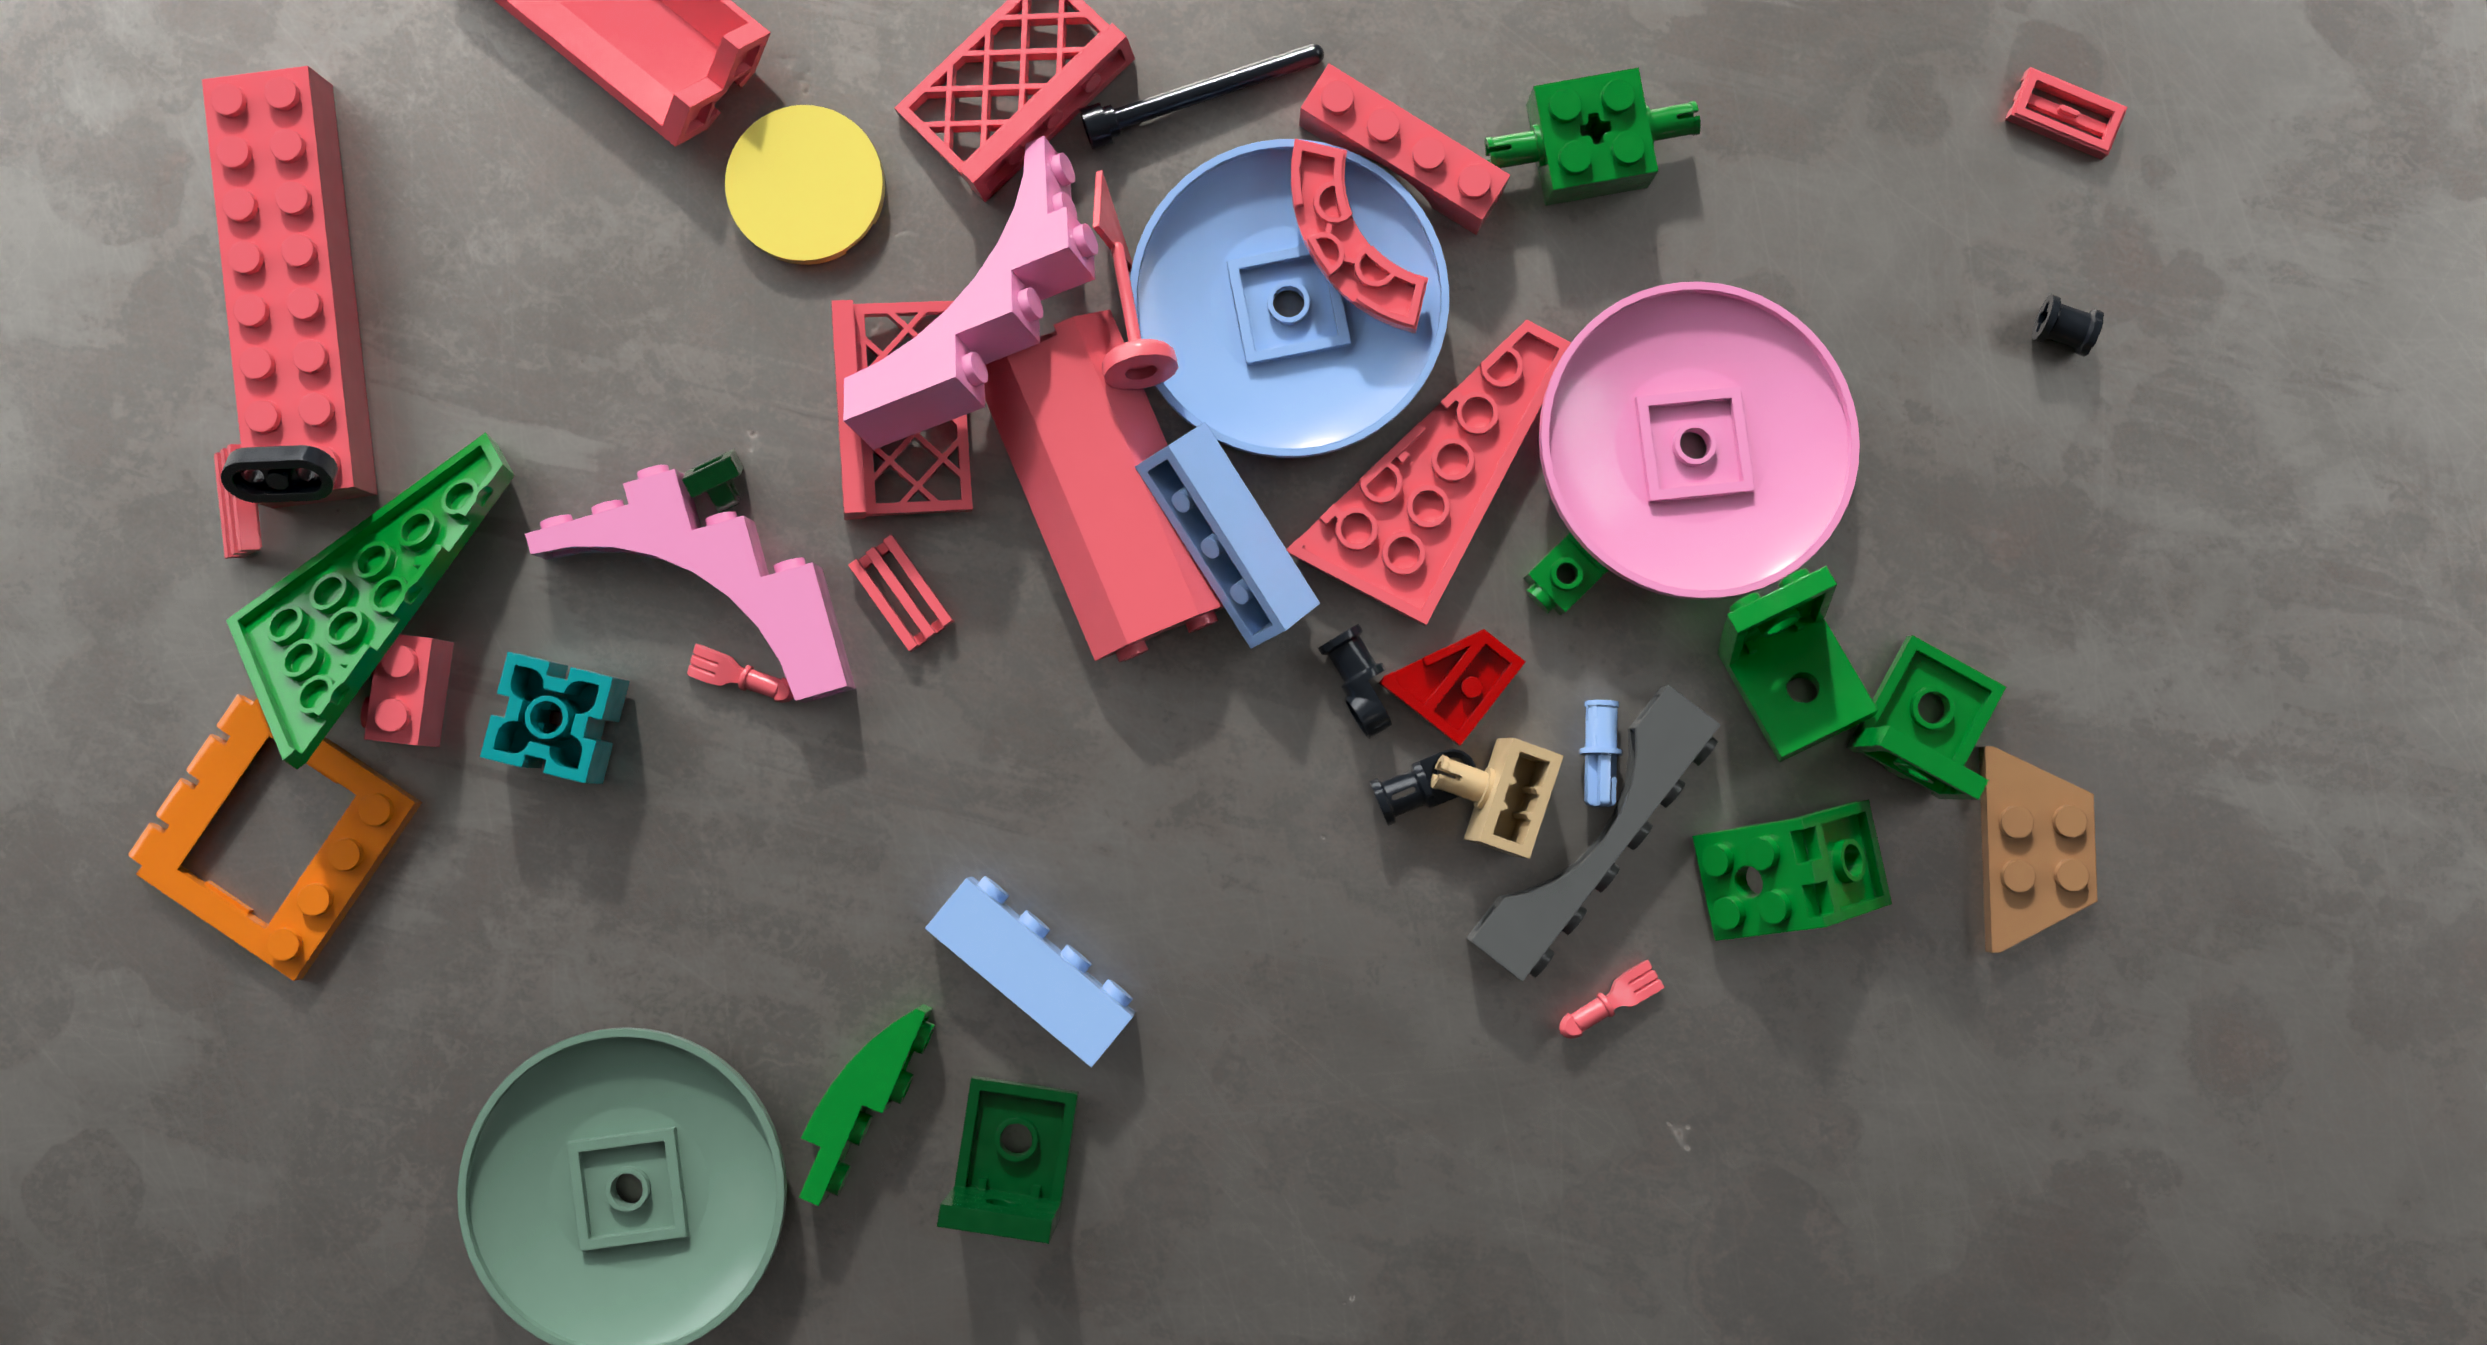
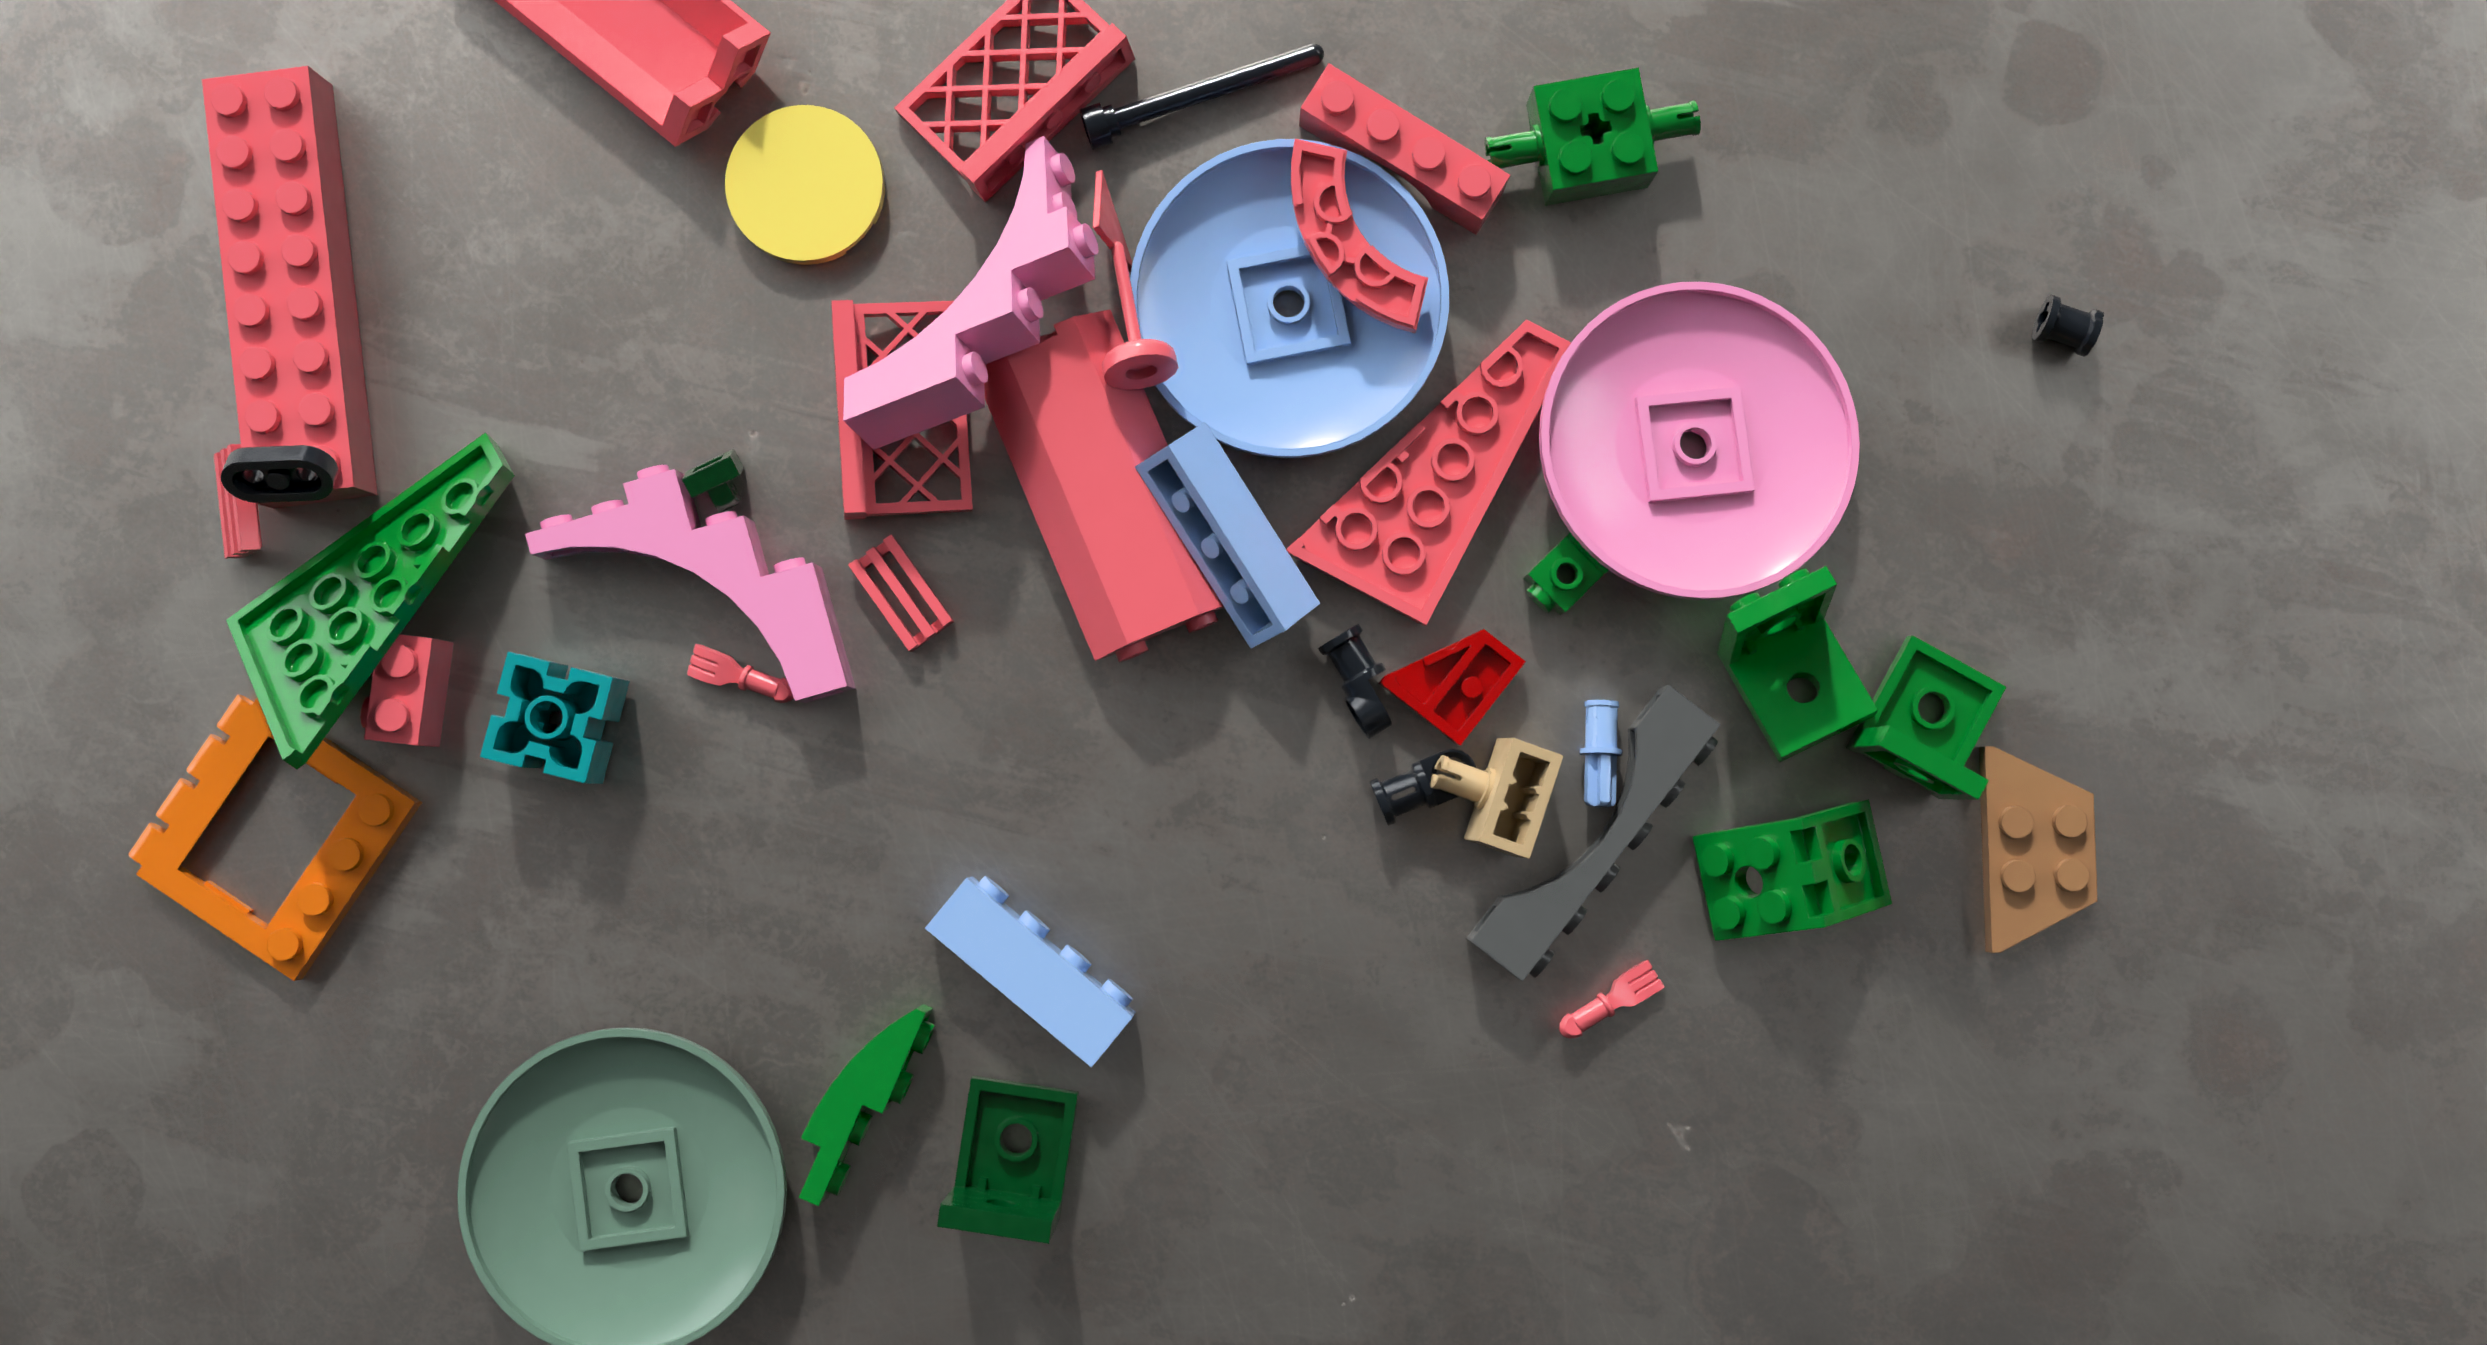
coral tile [2005,67,2128,160] -> none

